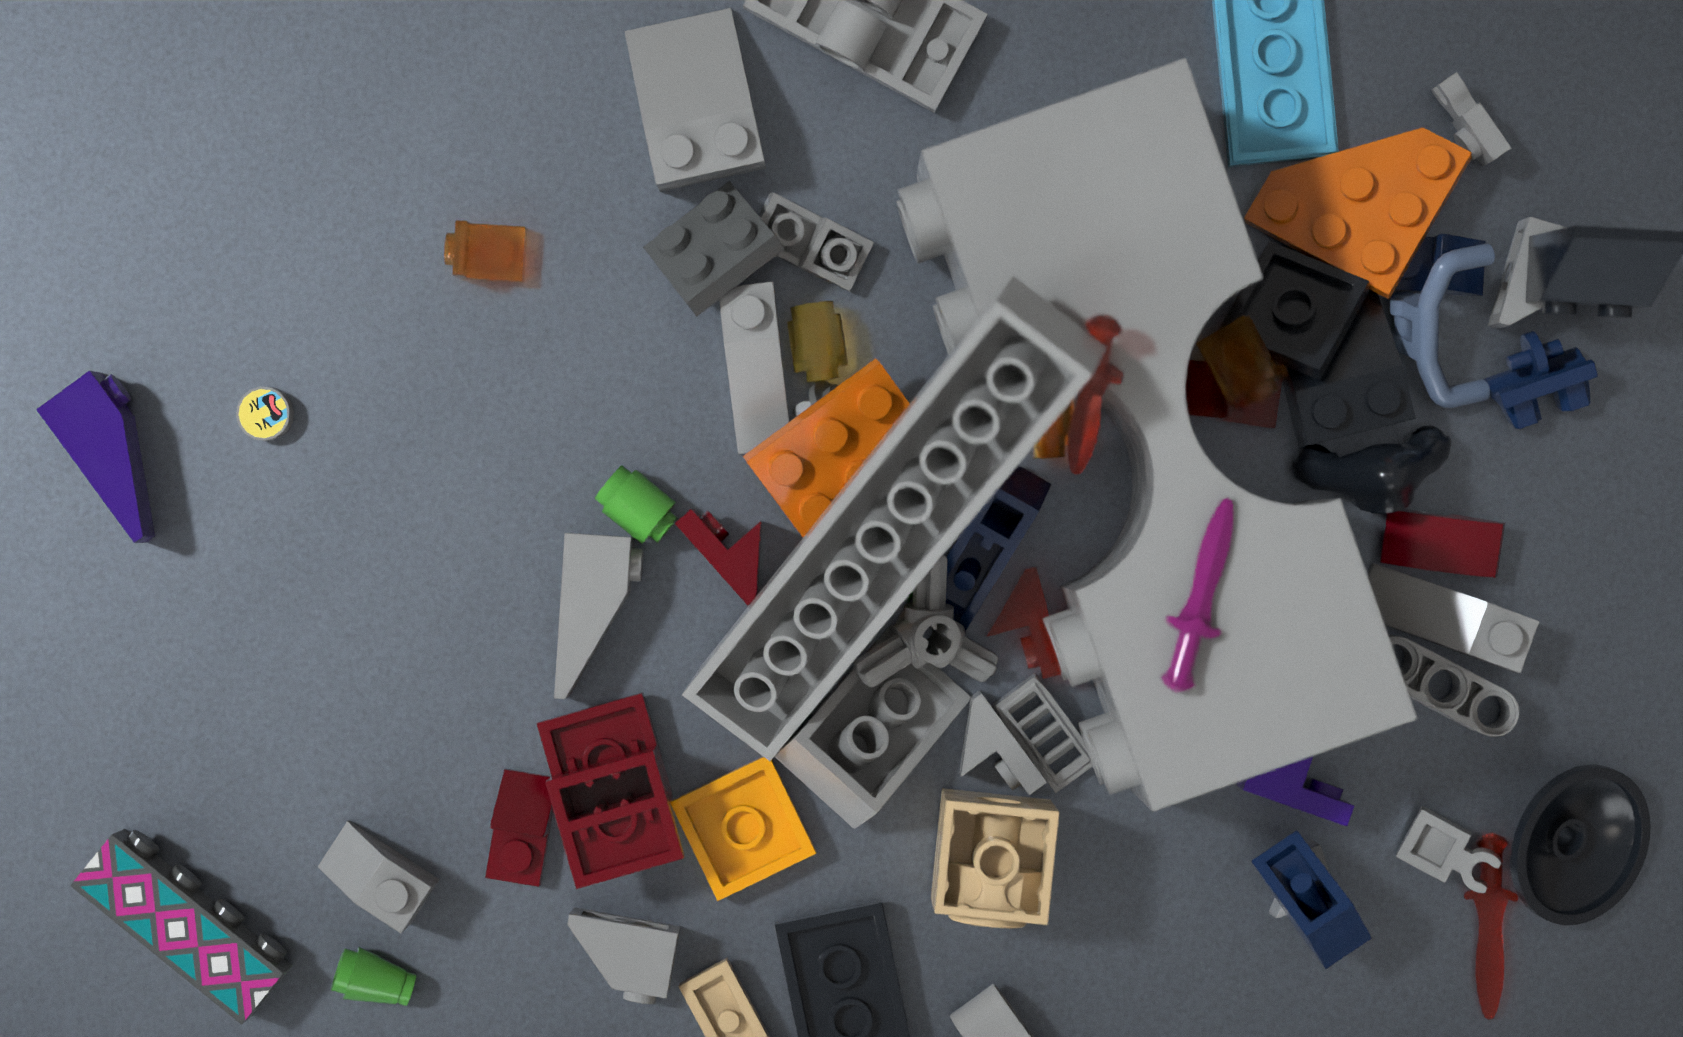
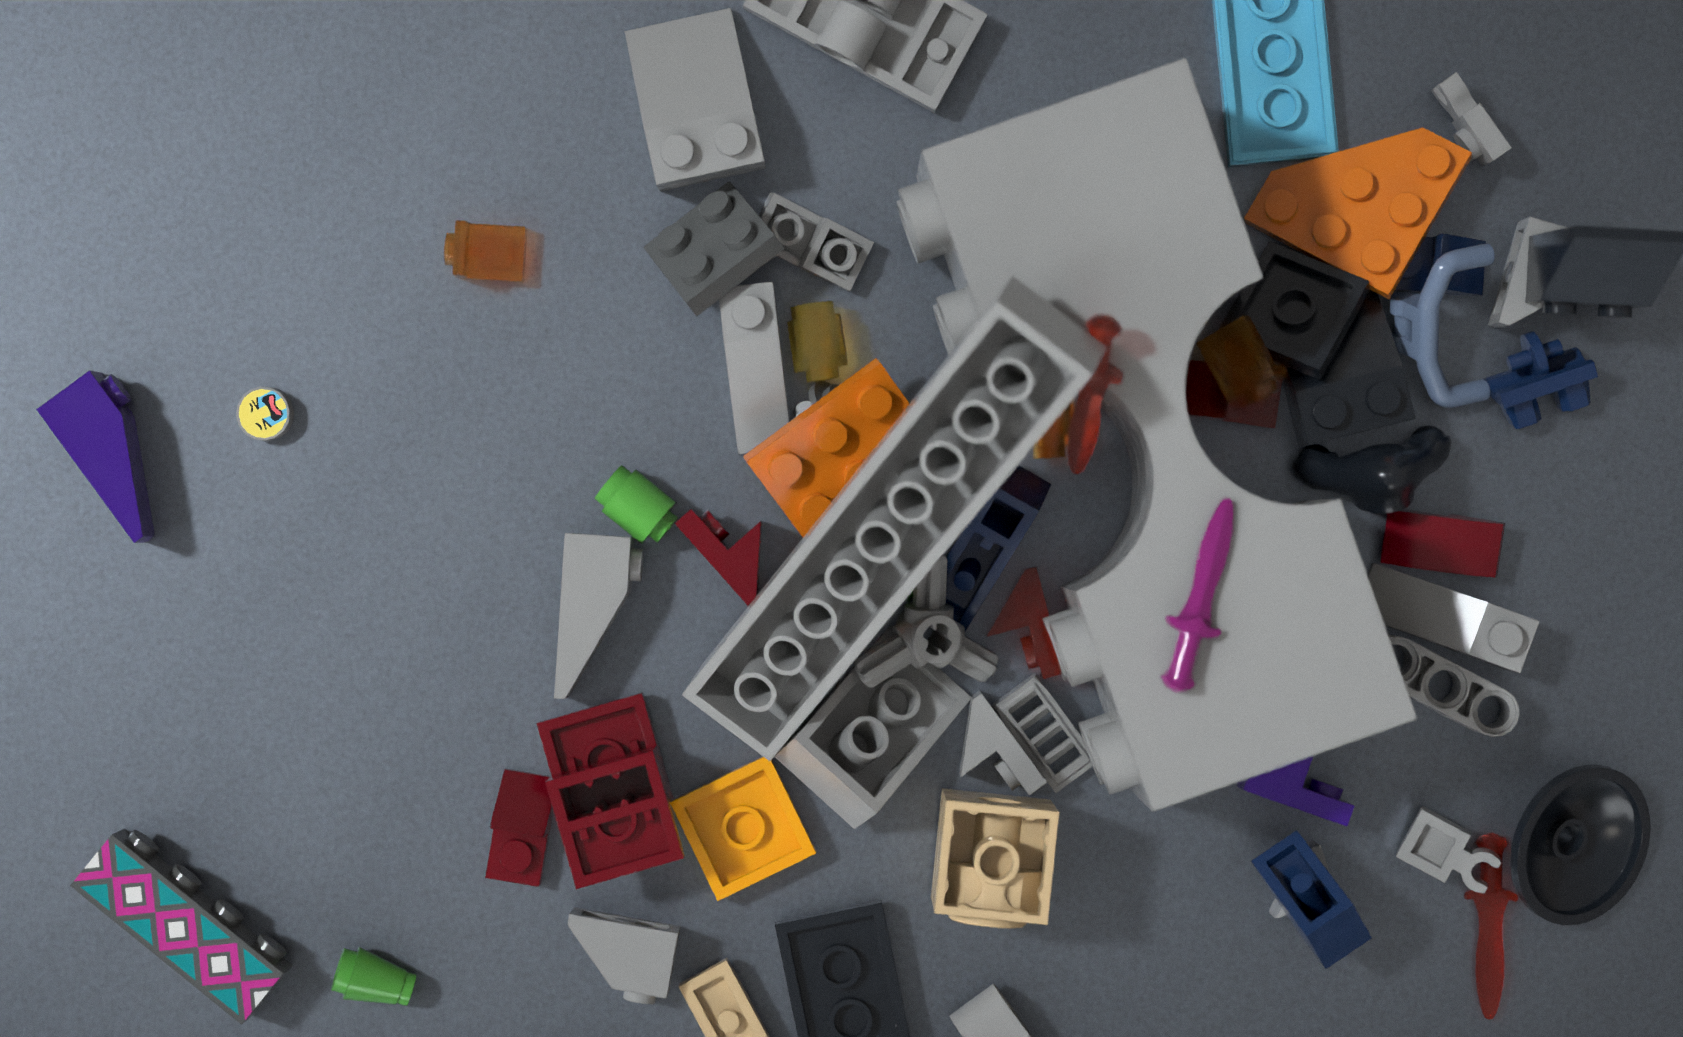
light grey slope [318,820,440,933] -> none

